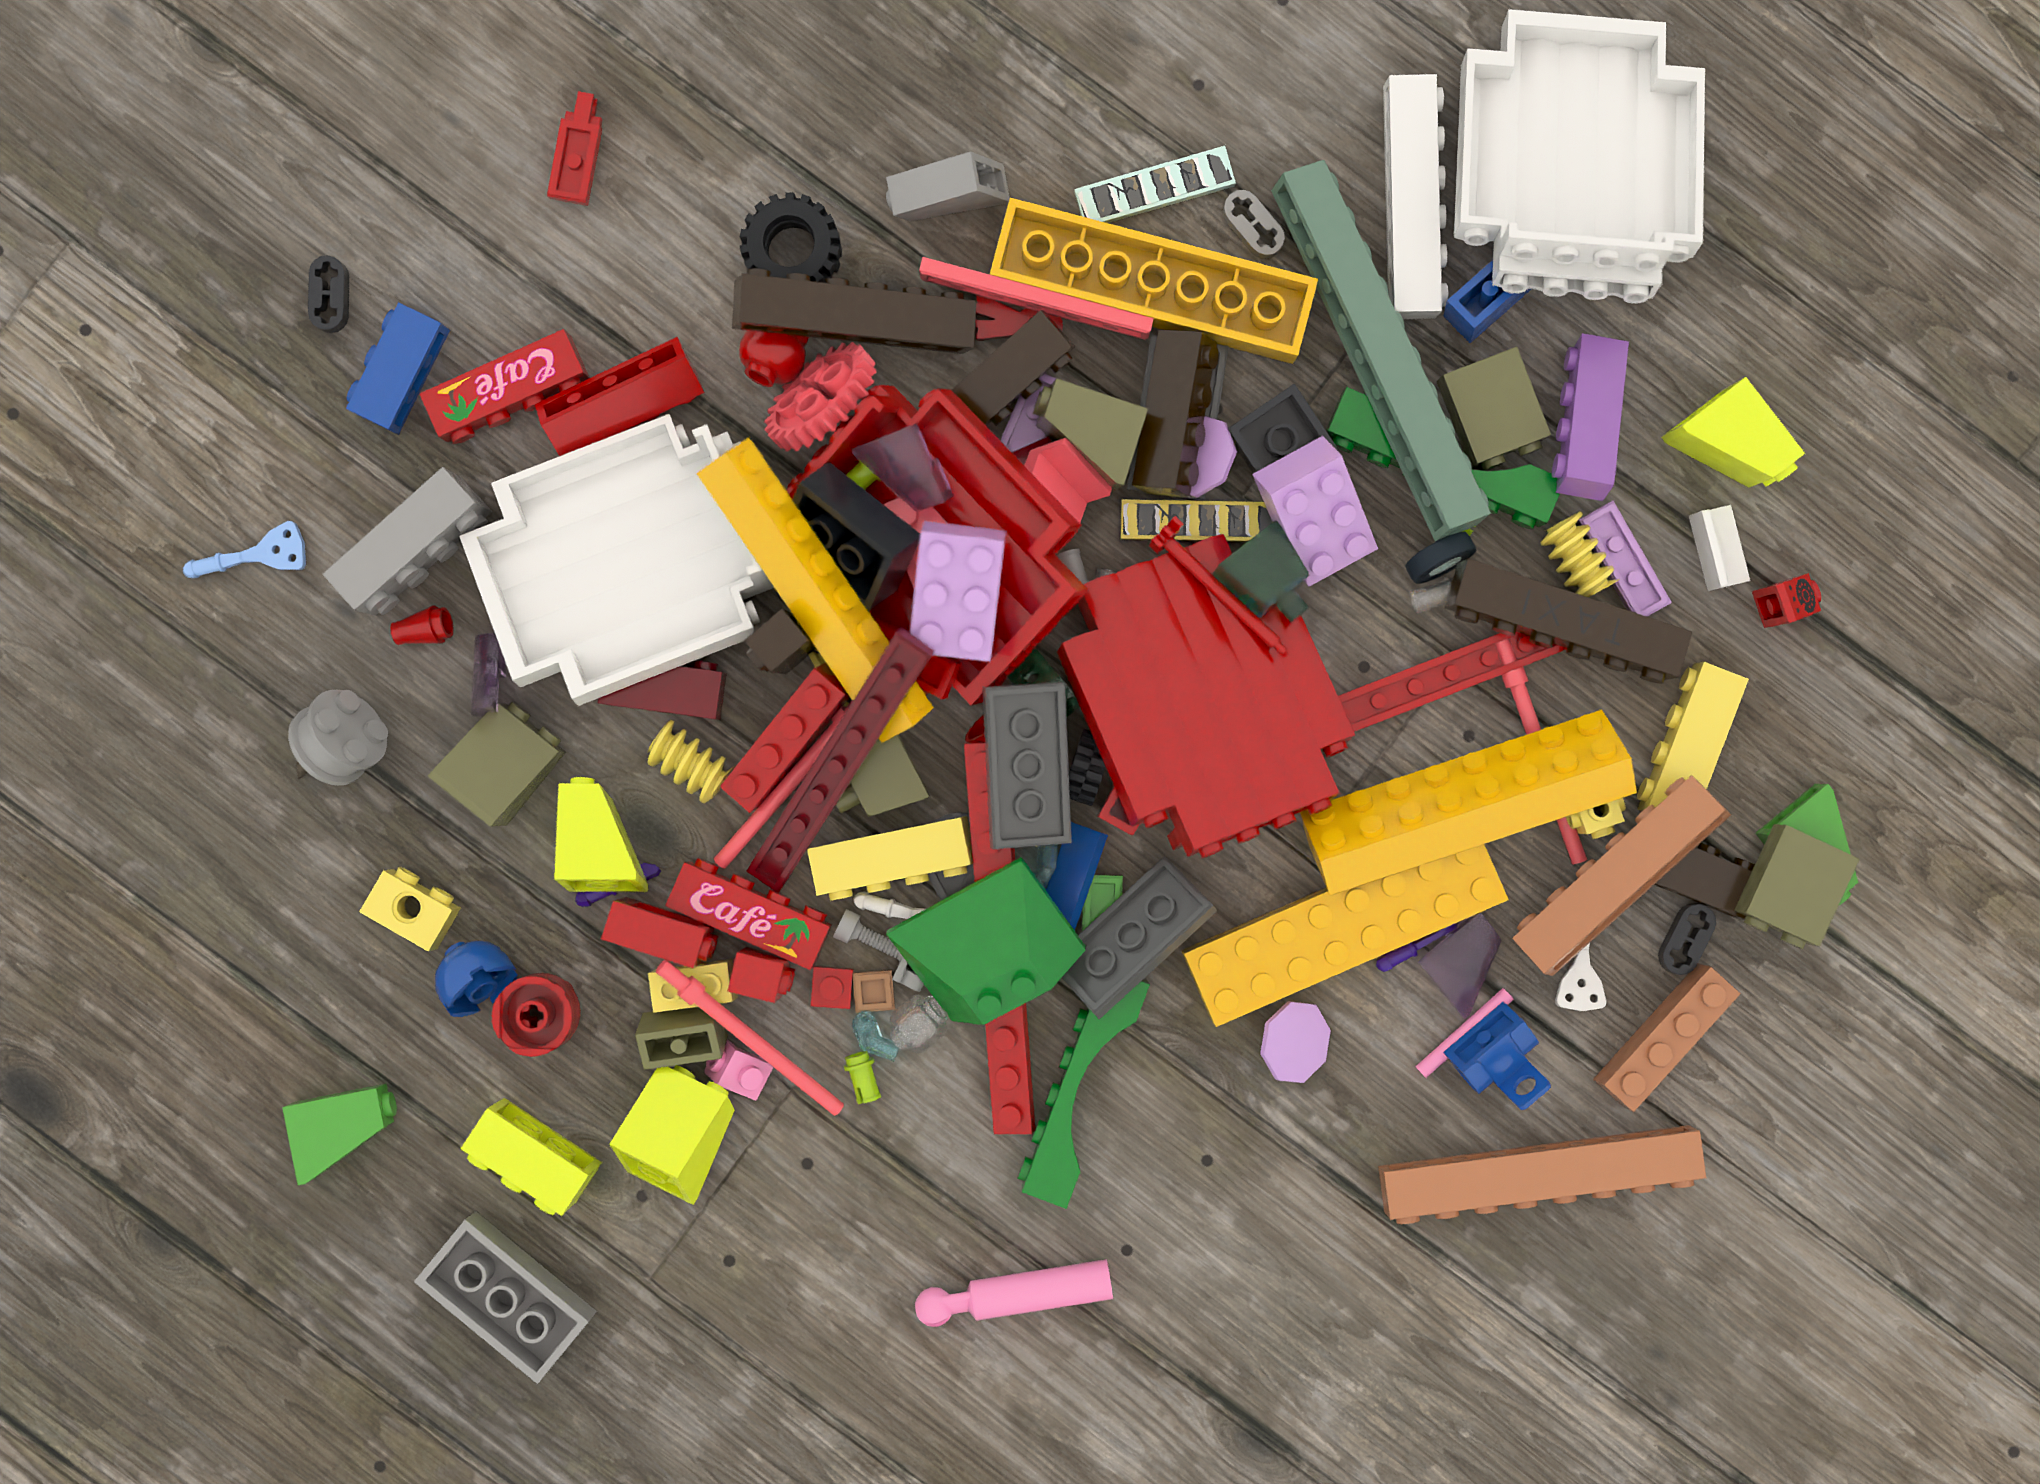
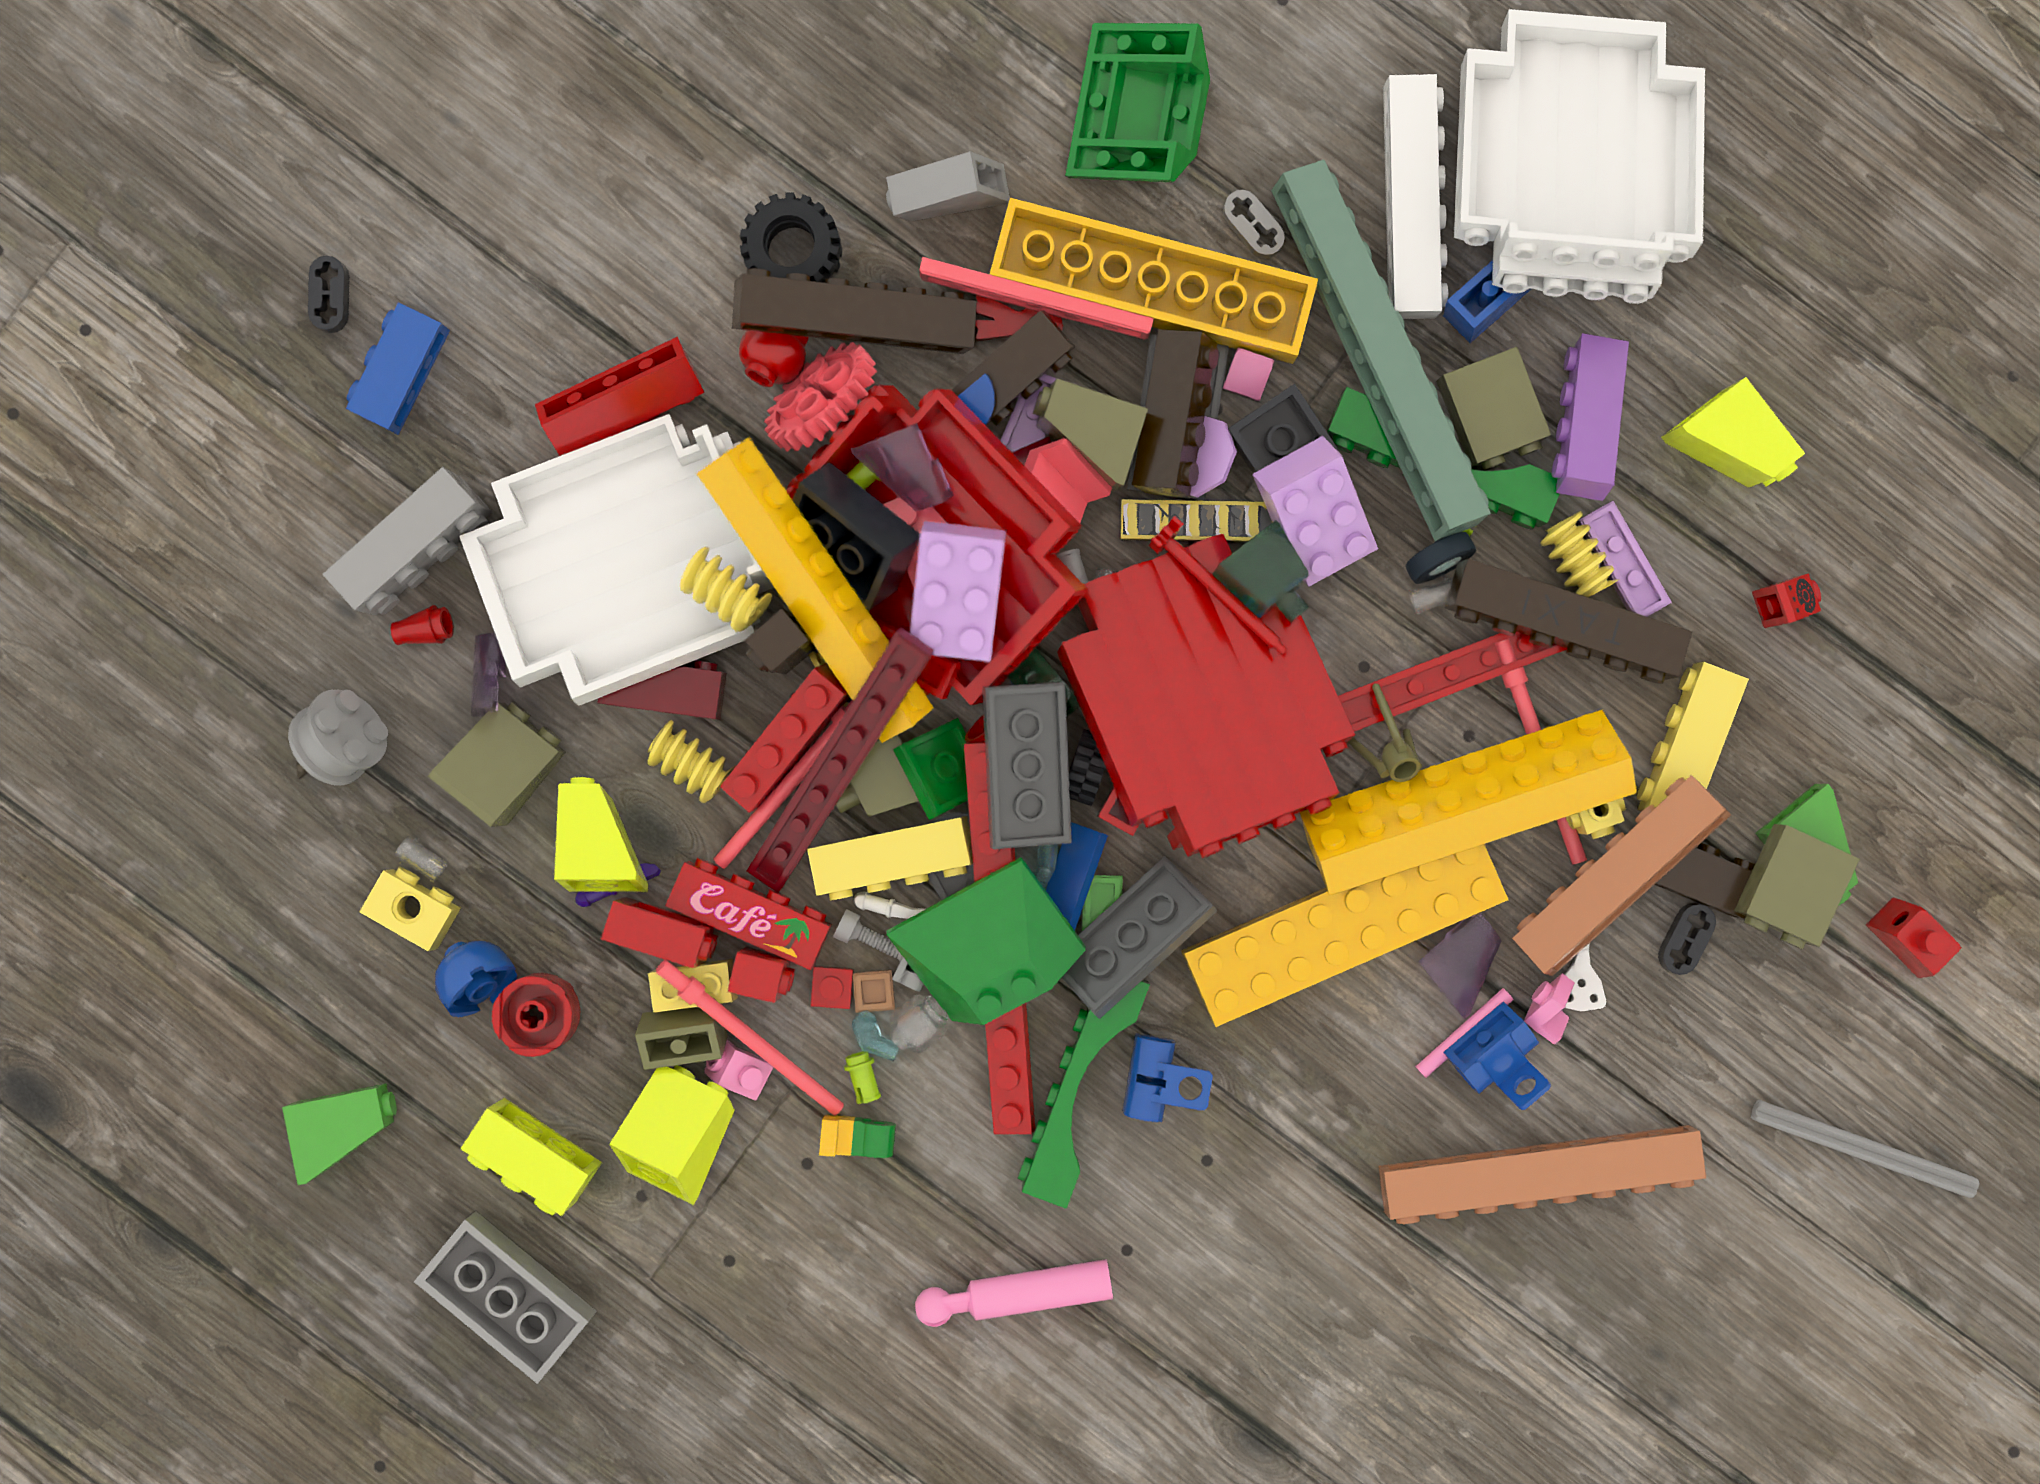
light blue piece [183,521,306,578] -> none
brick [419,329,590,444] -> none
red hinge [547,91,602,206] -> none
tile [1074,146,1236,223] -> none
lavender piece [1260,1001,1331,1083] -> none
dark purple piece [1376,923,1457,972] -> none
nougat brick [1593,963,1741,1112] -> none
white panel [1689,505,1750,591] -> none
none -> clear pin [395,836,449,883]
none -> light yellow piece [680,547,772,632]
none -> leg [819,1114,896,1158]
none -> green tile [893,718,968,820]
none -> blue tile [958,373,995,425]
none -> green slope [1065,23,1210,182]
none -> blue piece [1122,1033,1213,1122]
none -> bright pink slope [1222,348,1274,402]
none -> olive plant [1348,684,1422,782]
none -> bright pink bracket [1524,973,1575,1044]
none -> light grey axle [1751,1100,1979,1198]
none -> red torso [1866,897,1962,978]

